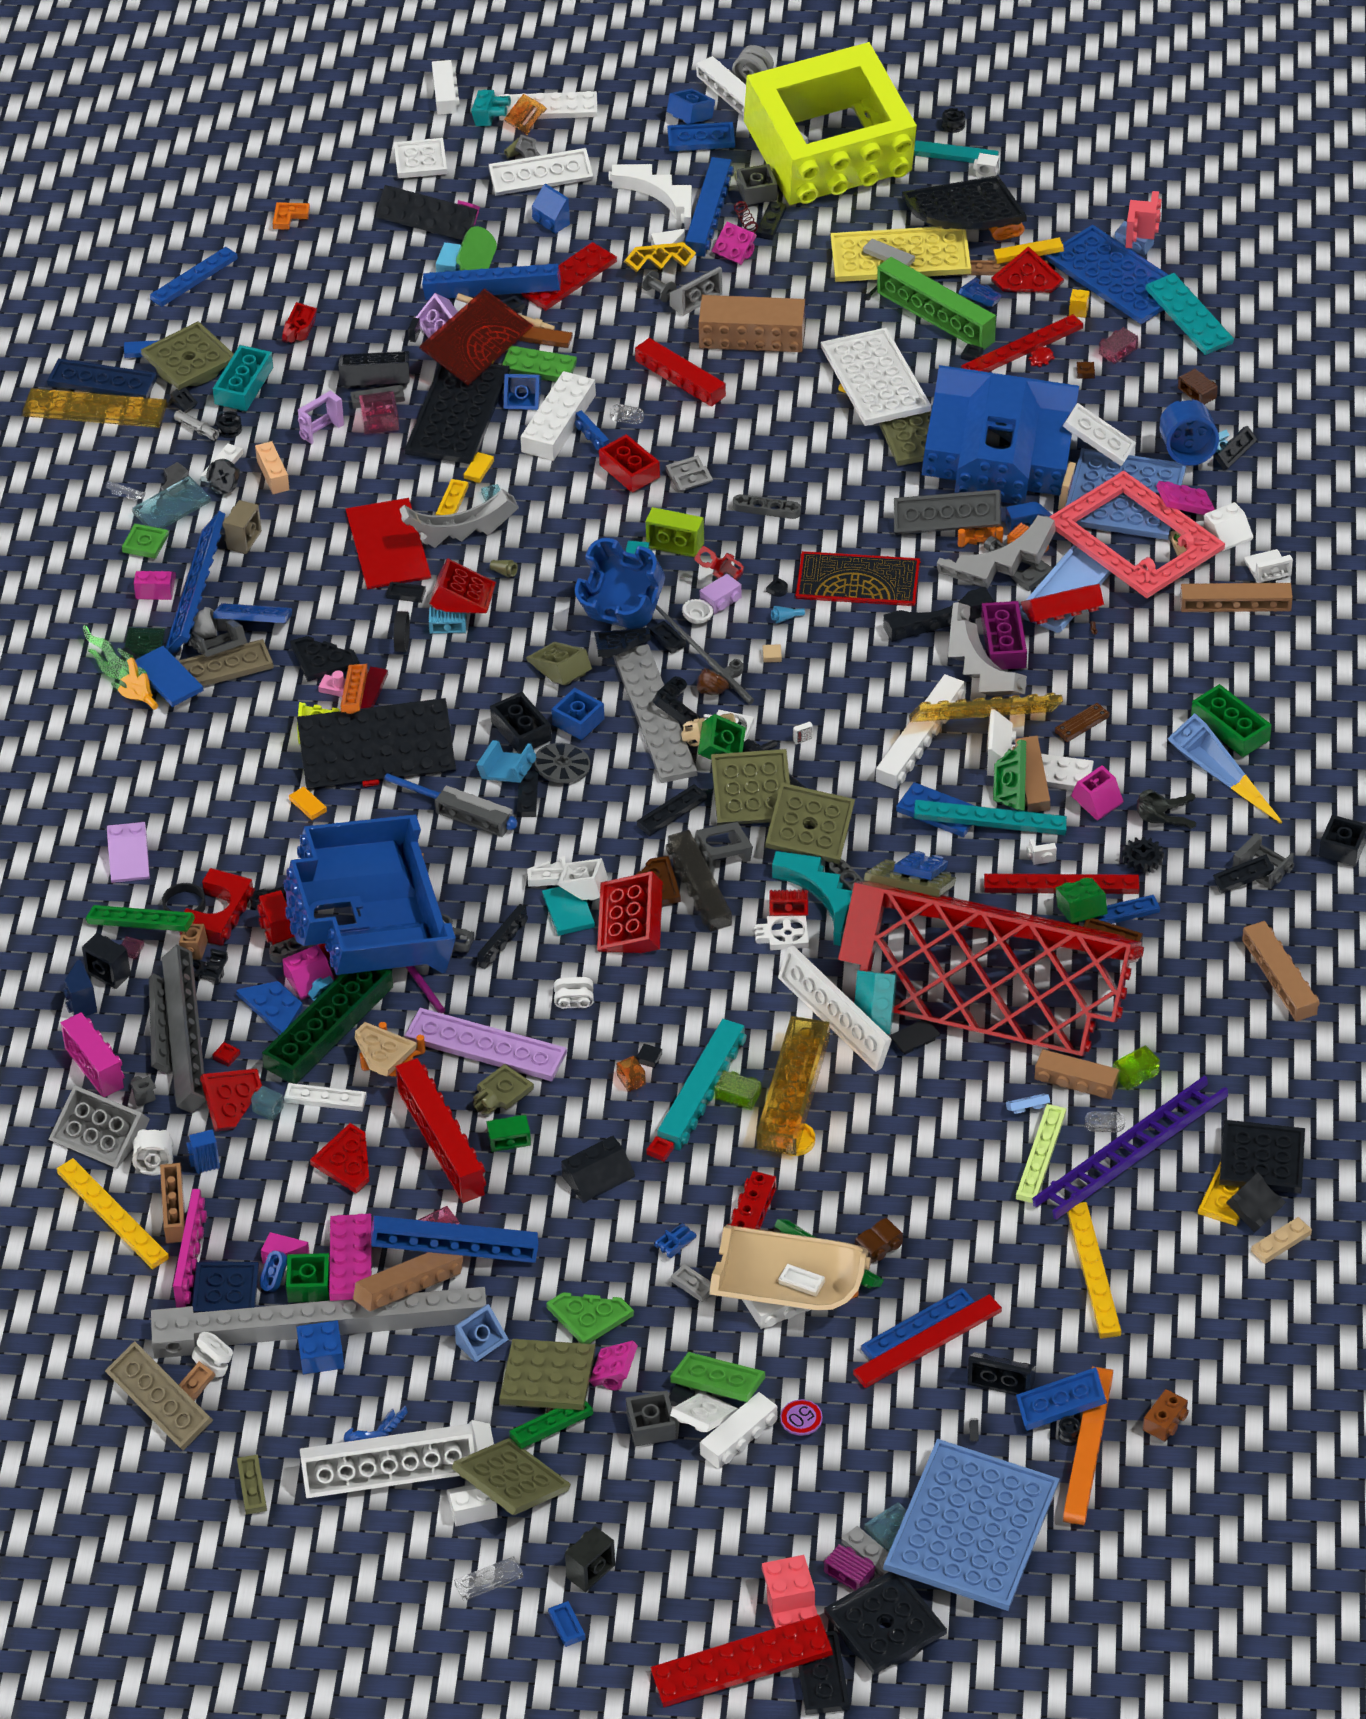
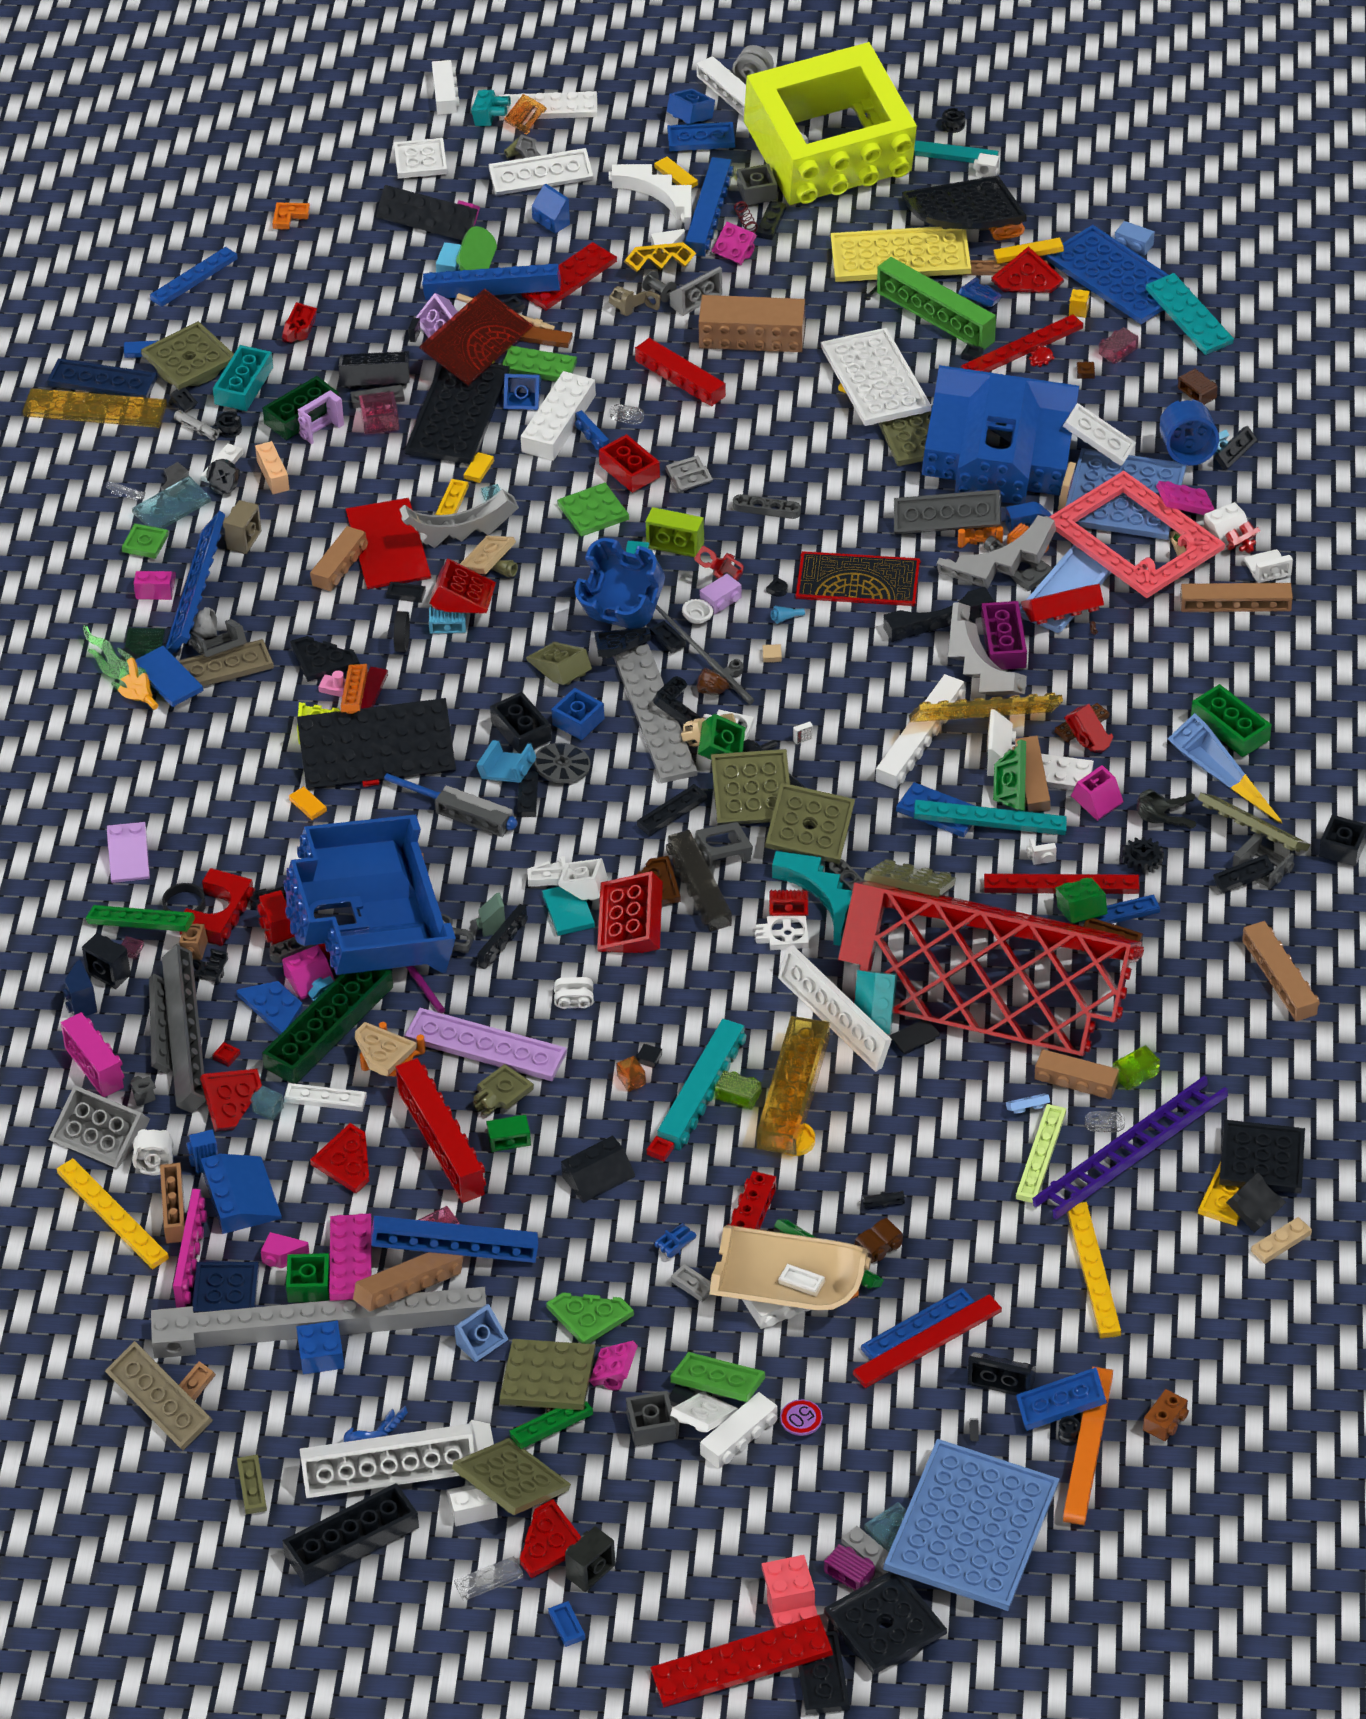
white brick [192,1332,233,1378] -> none
blue tile [213,603,292,623] -> none
blue plate [260,1250,287,1292] -> none
light grey tile [863,239,915,266] -> none
blue plate [893,851,948,880] -> none
coral bracket [1125,191,1162,249] -> none
none -> blue slope [201,1154,282,1234]
none -> dark green brick [262,376,339,440]
none -> black brick [282,1483,419,1586]
none -> medium nougat brick [310,526,368,591]
none -> tan tile [460,536,516,574]
none -> sand green slope [476,892,505,937]
none -> red plate [520,1499,581,1578]
none -> bright green plate [557,483,629,537]
none -> dark tan piece [609,286,661,316]
none -> yellow tile [654,157,698,188]
none -> black pin [862,1191,905,1209]
none -> red piece [1064,704,1113,753]
none -> olive plate [1198,792,1311,852]
none -> hips [1225,521,1260,553]

